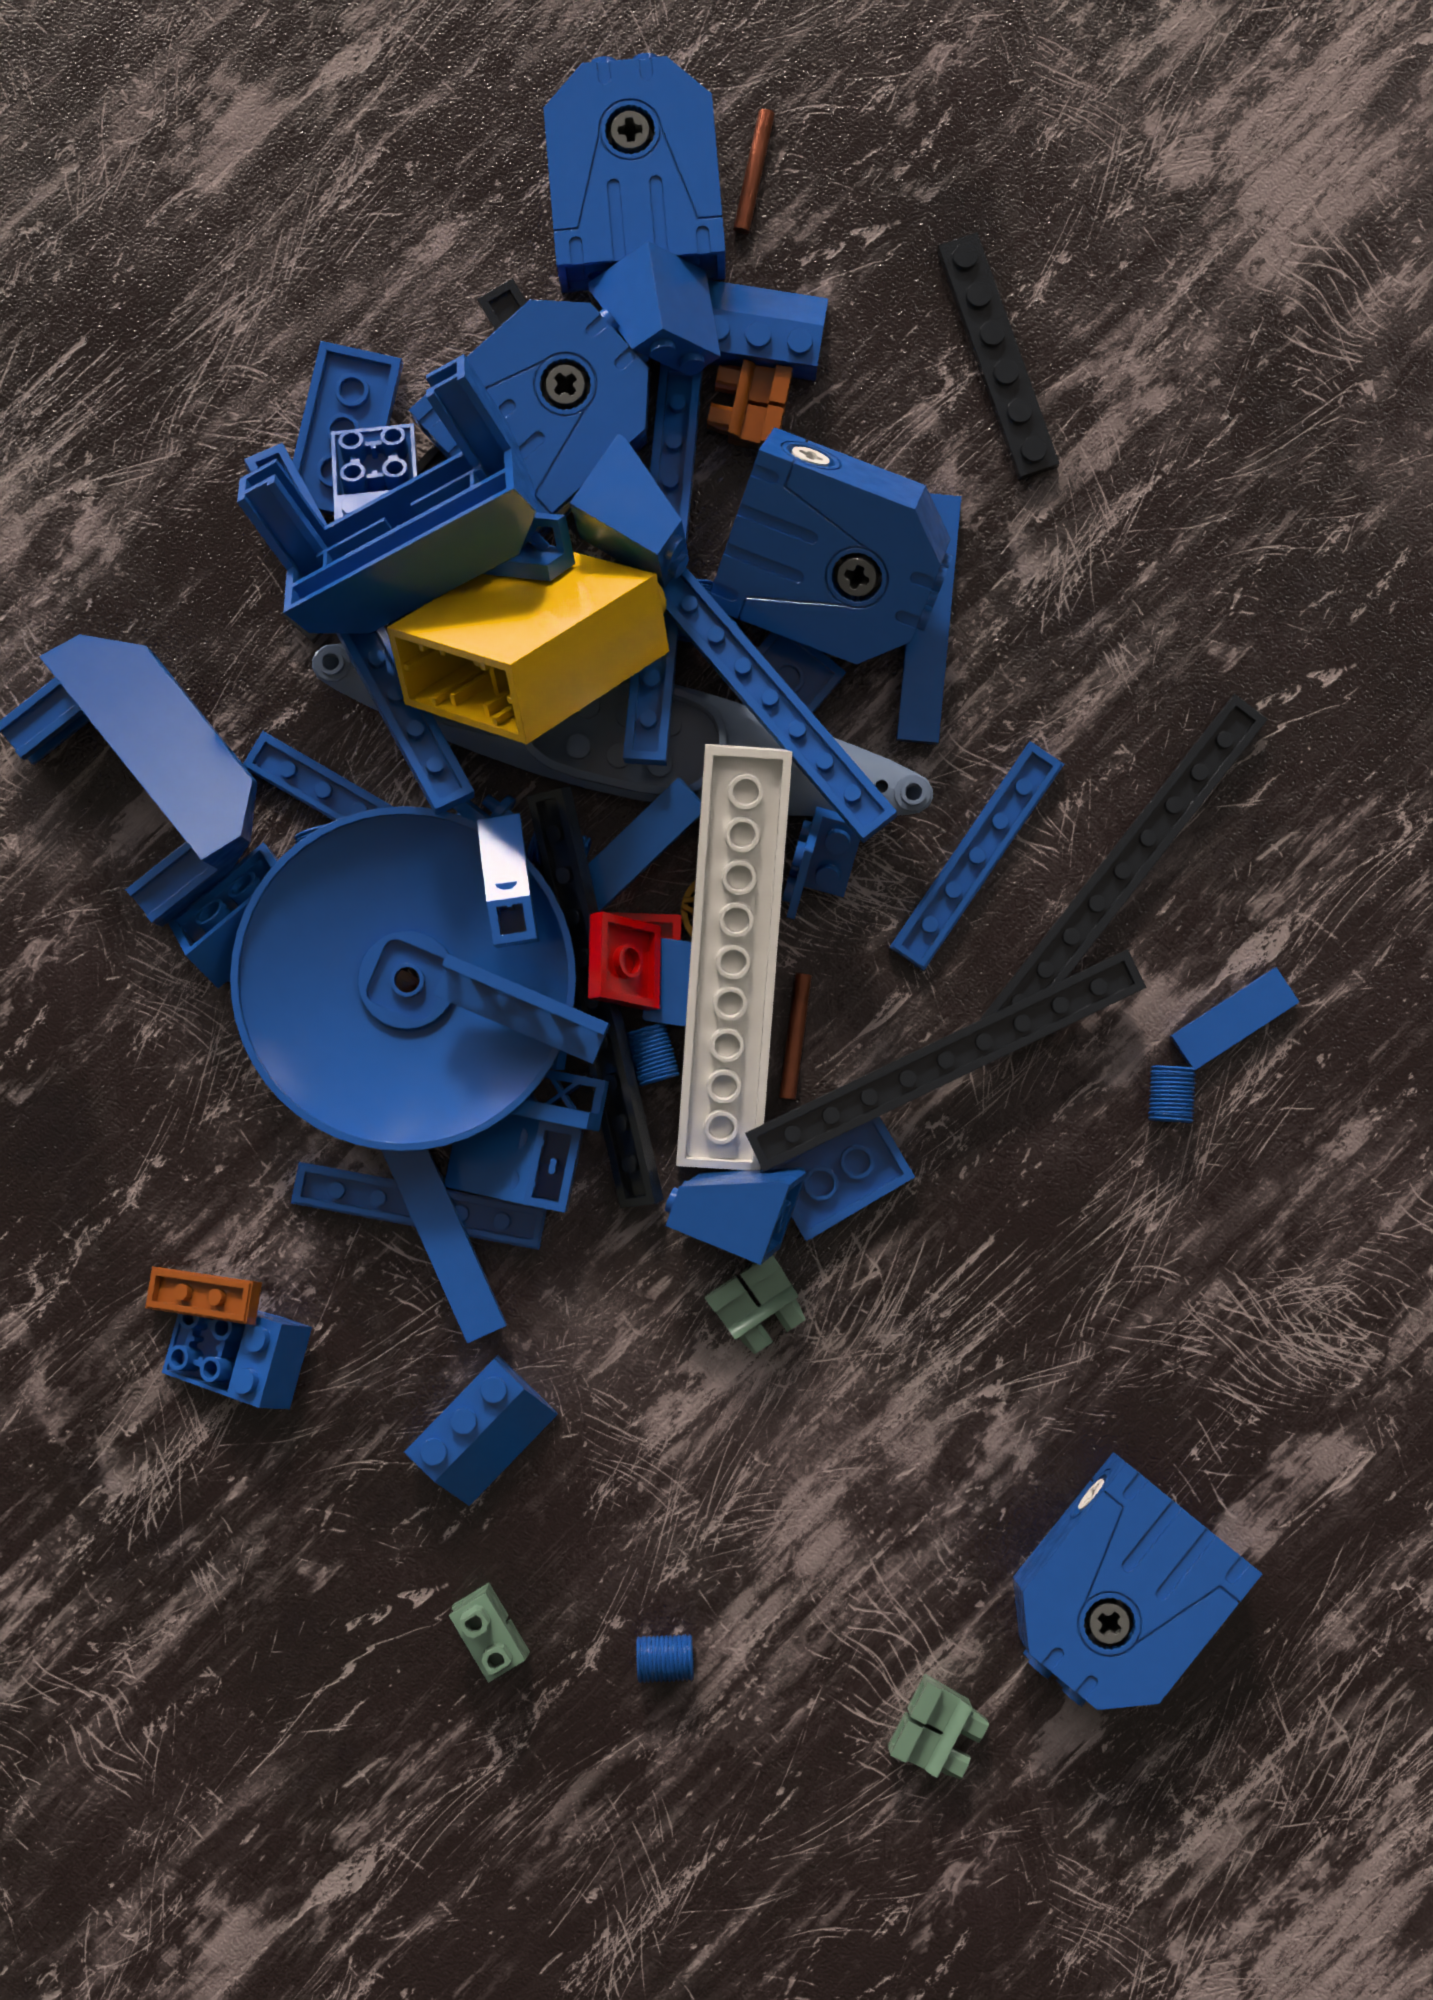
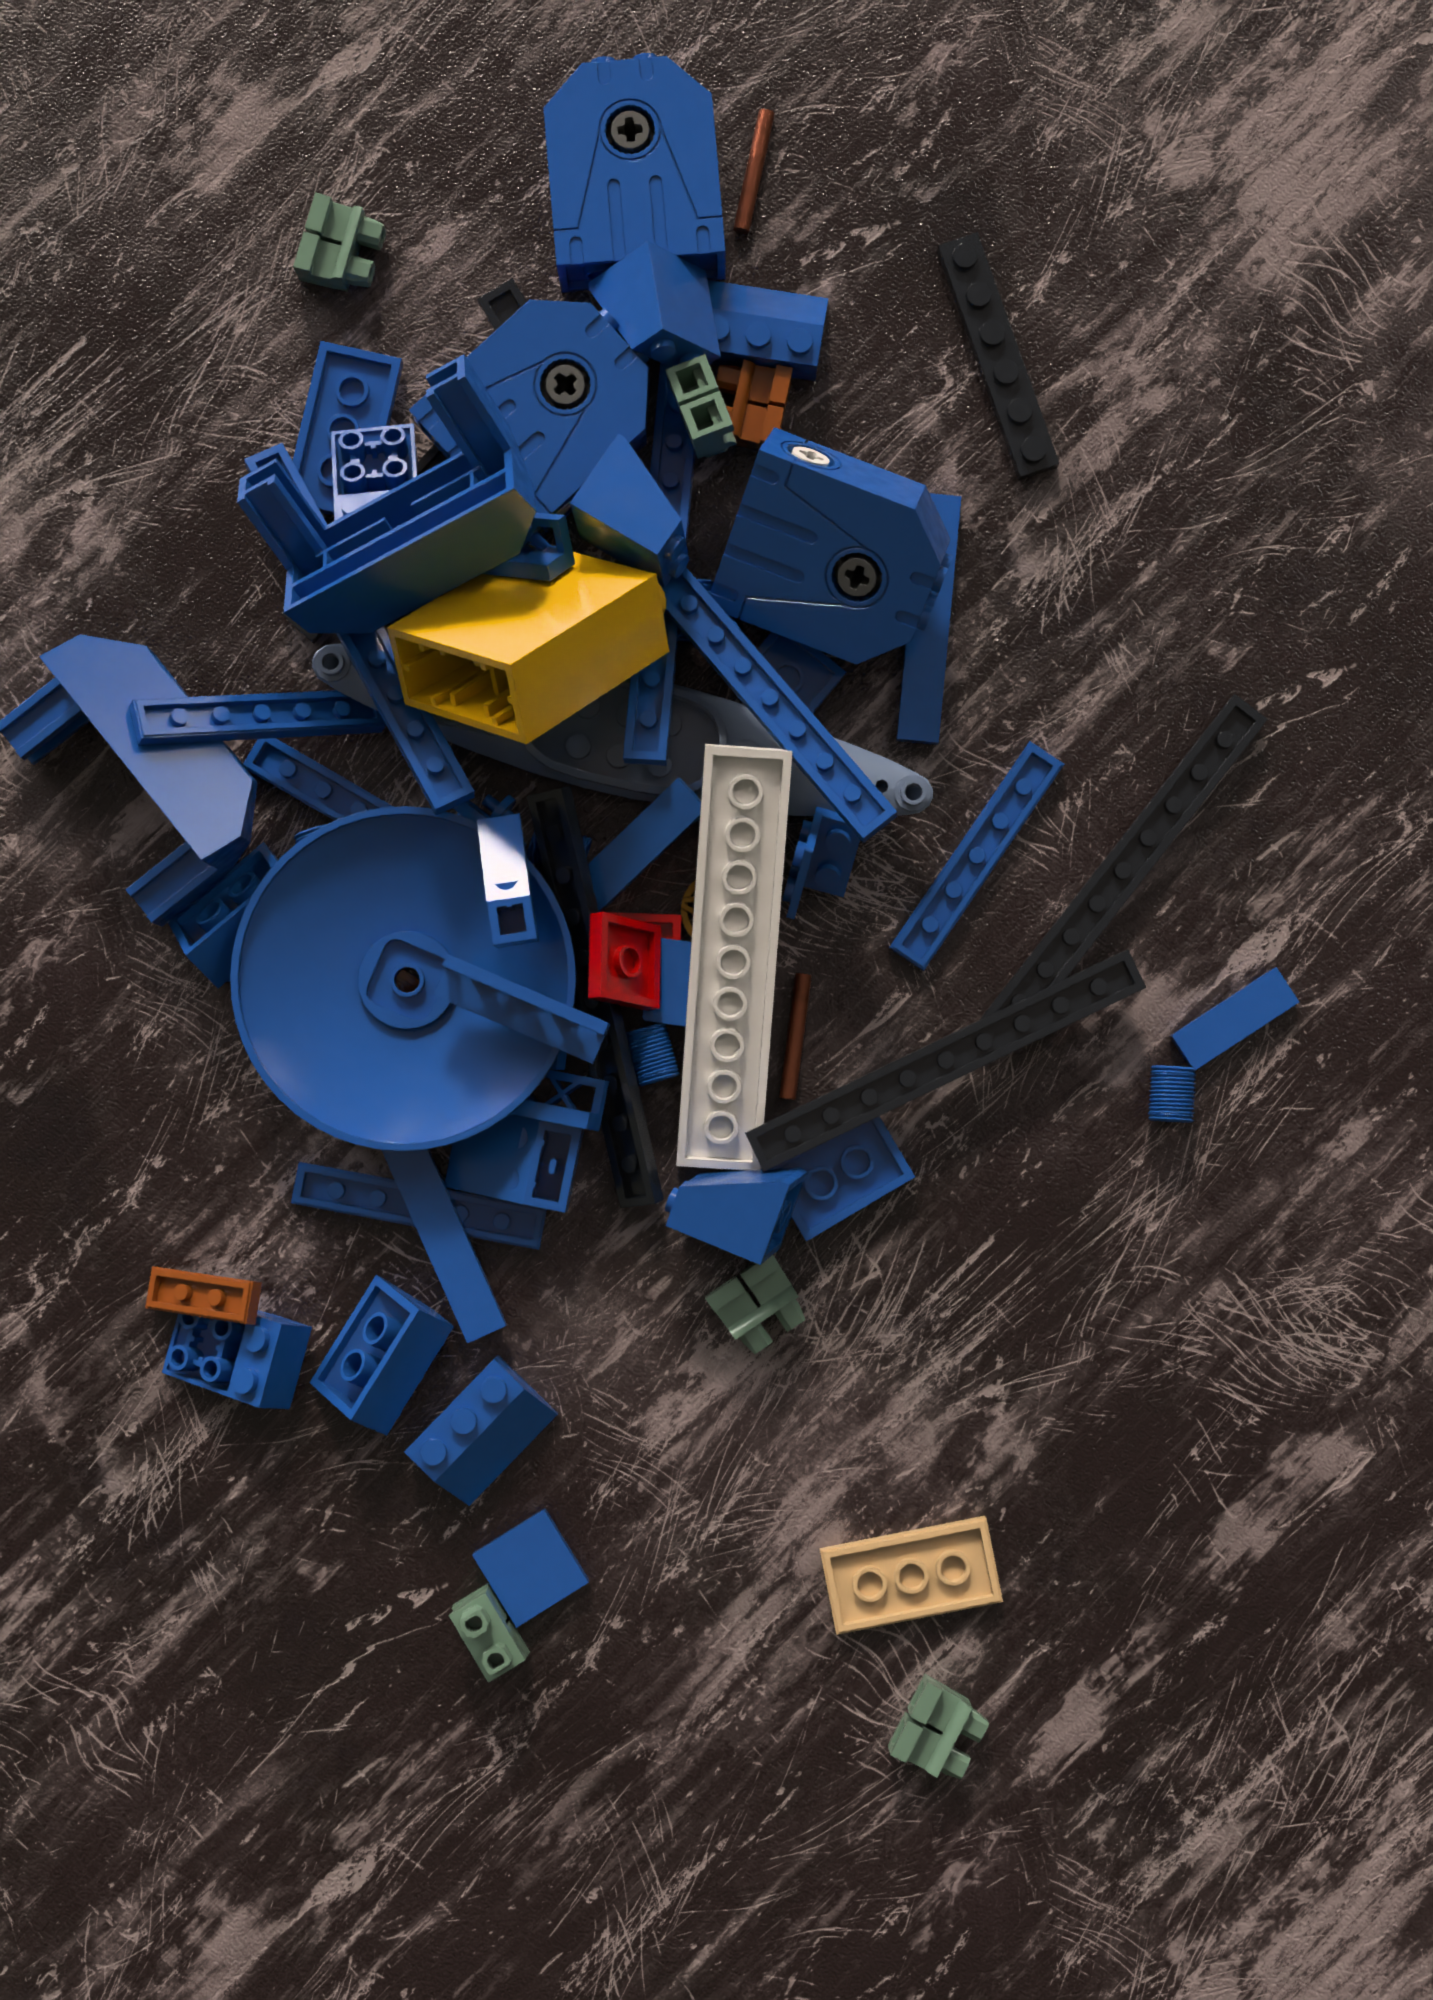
blue piece [636,1634,694,1684] -> none
blue piece [1013,1452,1262,1710] -> none
none -> blue tile [129,690,386,745]
none -> sand green hips [293,192,386,292]
none -> blue slope [309,1275,454,1436]
none -> blue tile [472,1508,589,1628]
none -> sand green hips [665,354,737,459]
none -> tan tile [819,1516,1003,1635]

